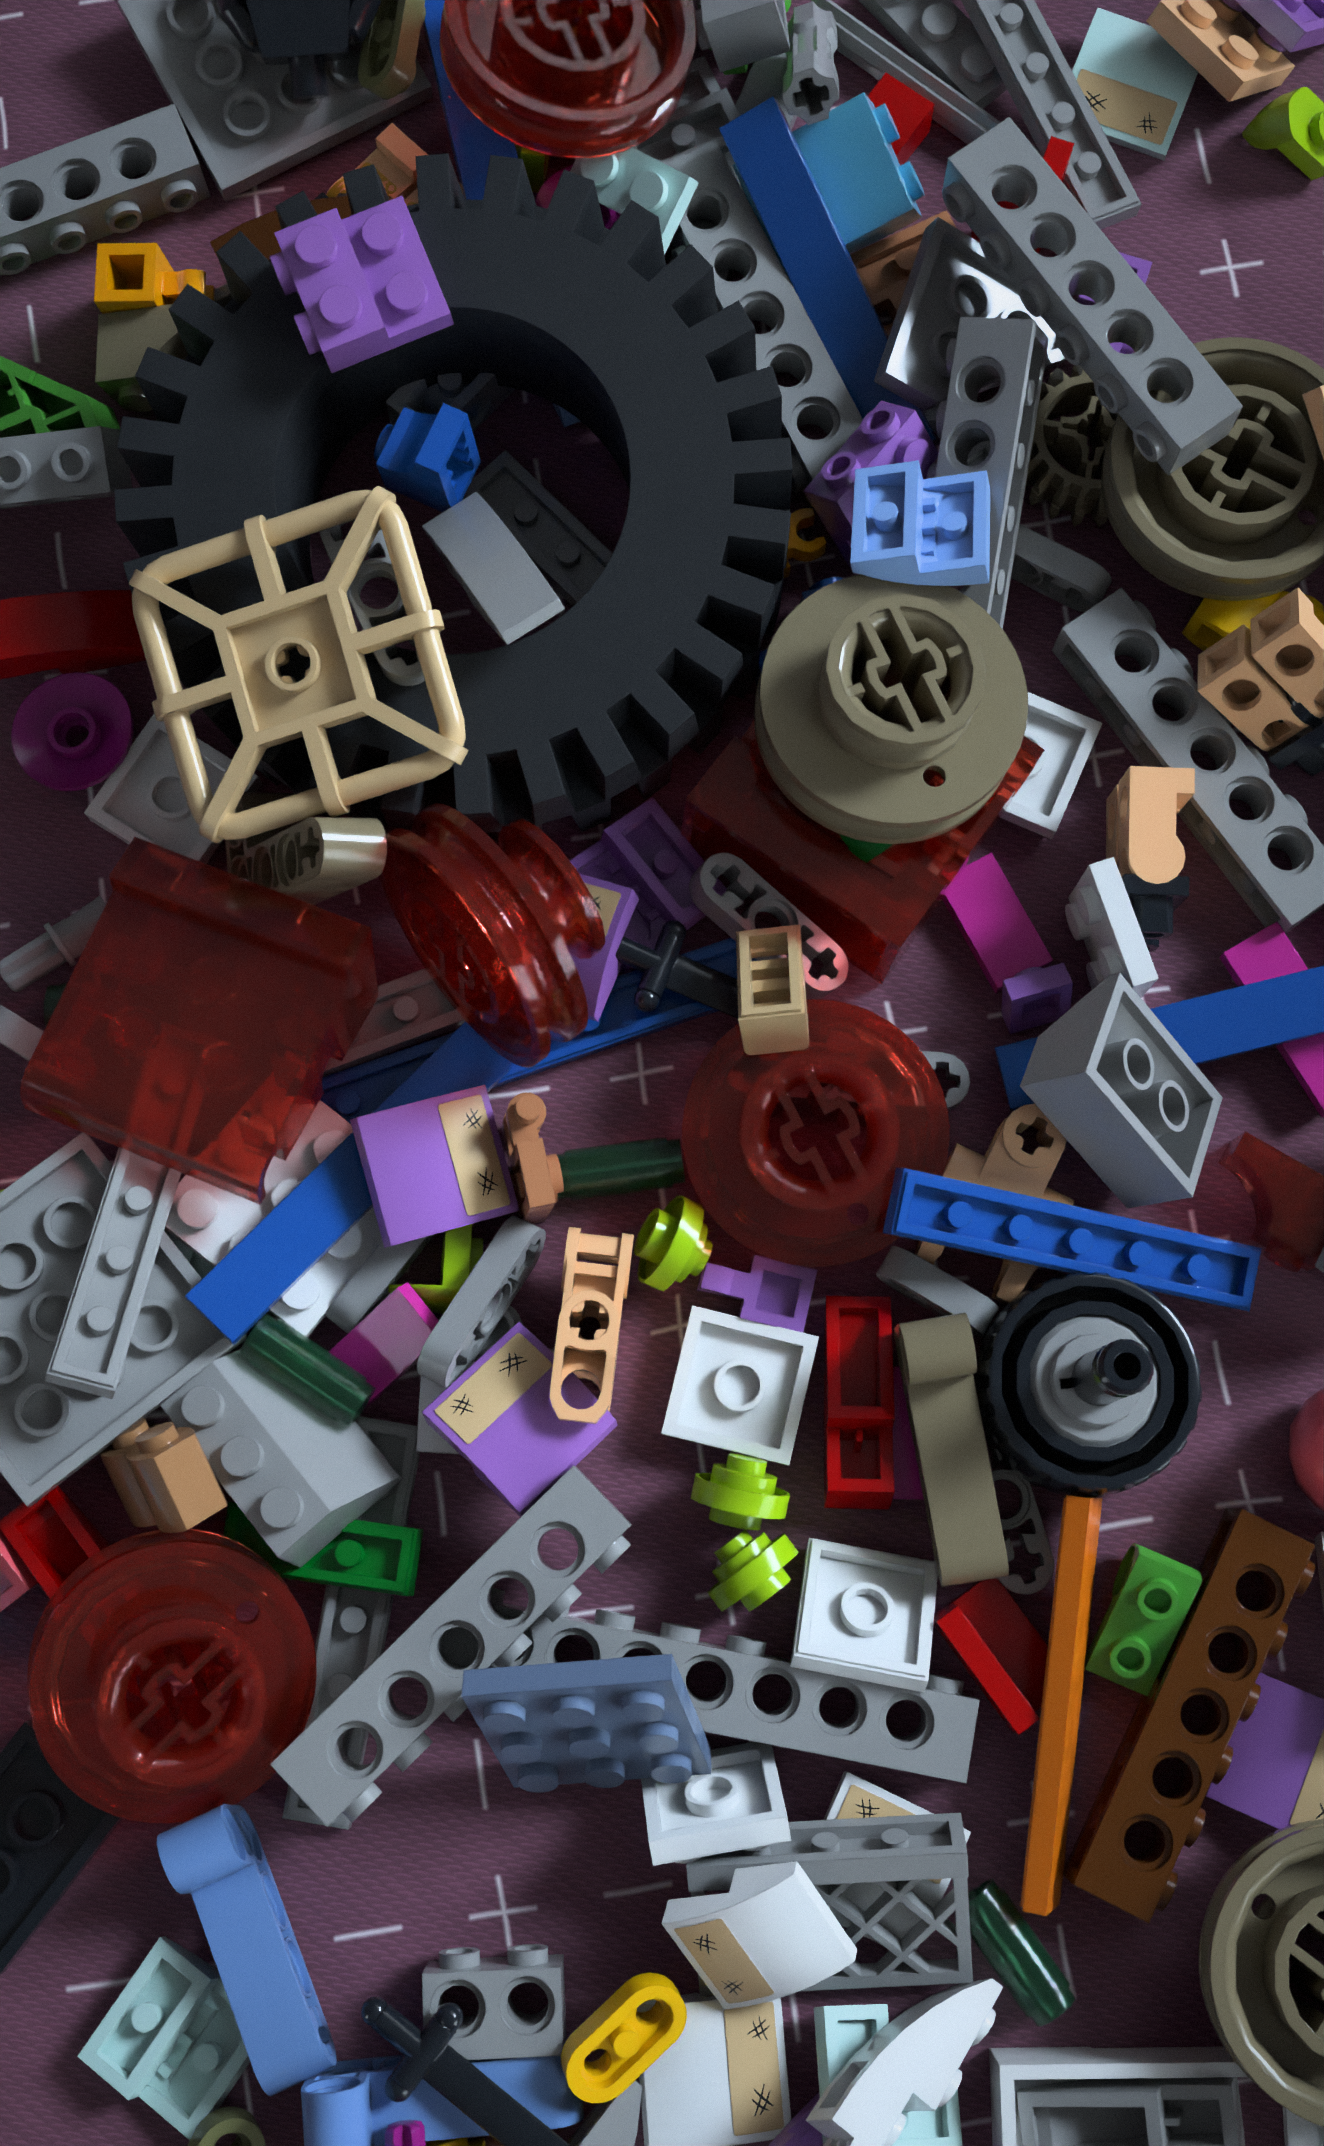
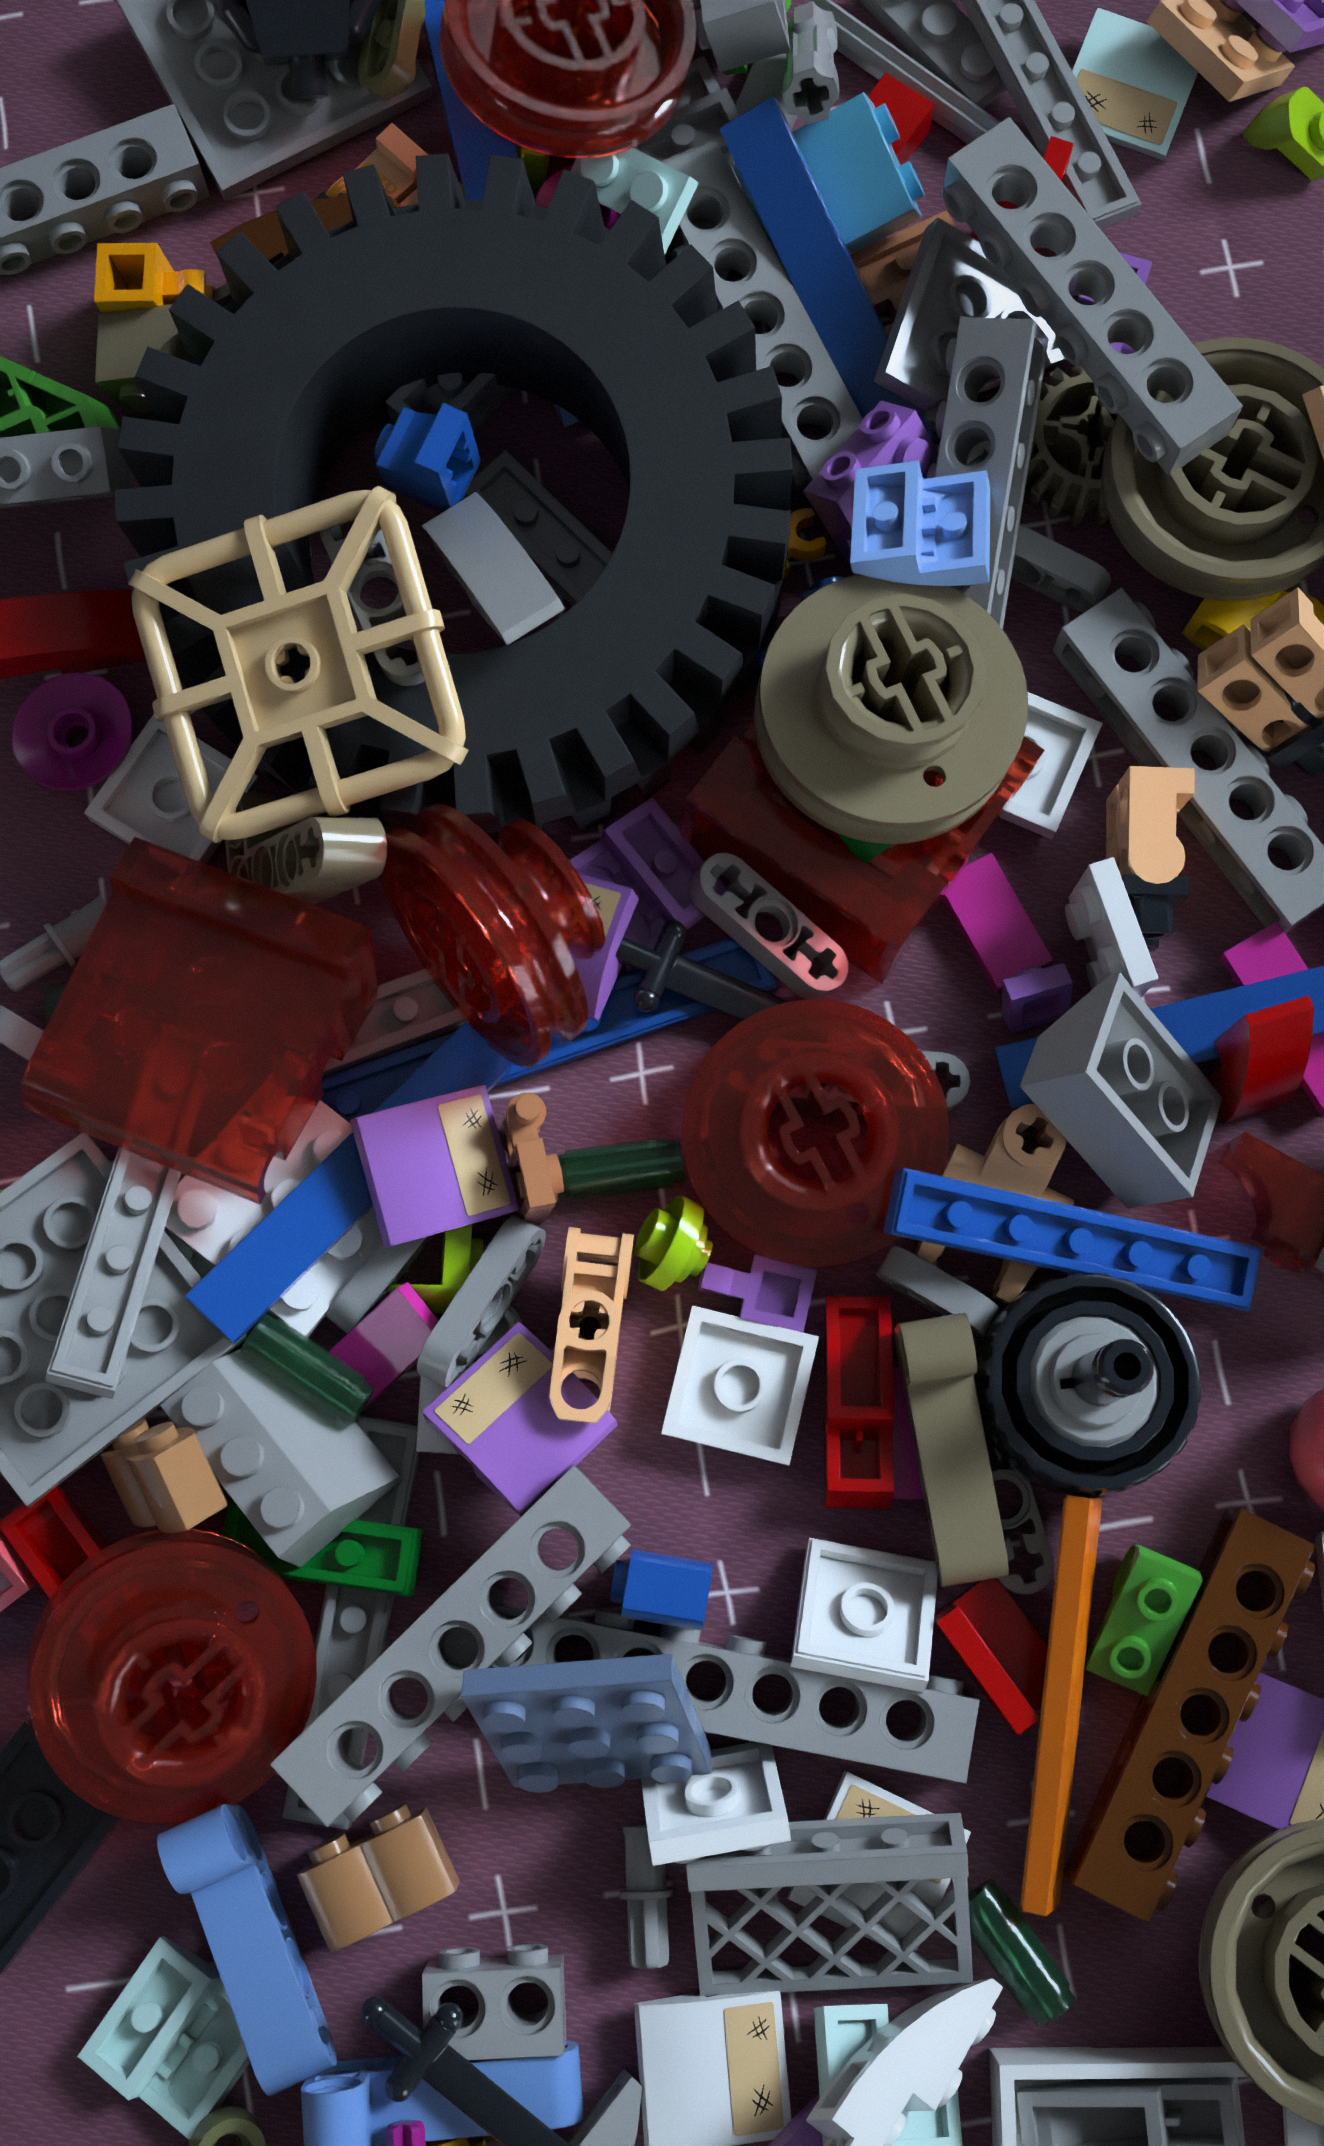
medium lavender plate [269,196,454,373] -> none
yellow plate [561,1972,687,2103] -> none
white slope [661,1861,857,2009] -> none
lime plate [691,1453,790,1530] -> none
lime plate [707,1529,799,1612] -> none
tan slope [736,925,809,1055] -> none
none -> medium nougat brick [297,1803,460,1953]
none -> blue brick [610,1549,713,1631]
none -> light grey axle [620,1825,673,1969]
none -> red slope [1207,995,1314,1125]

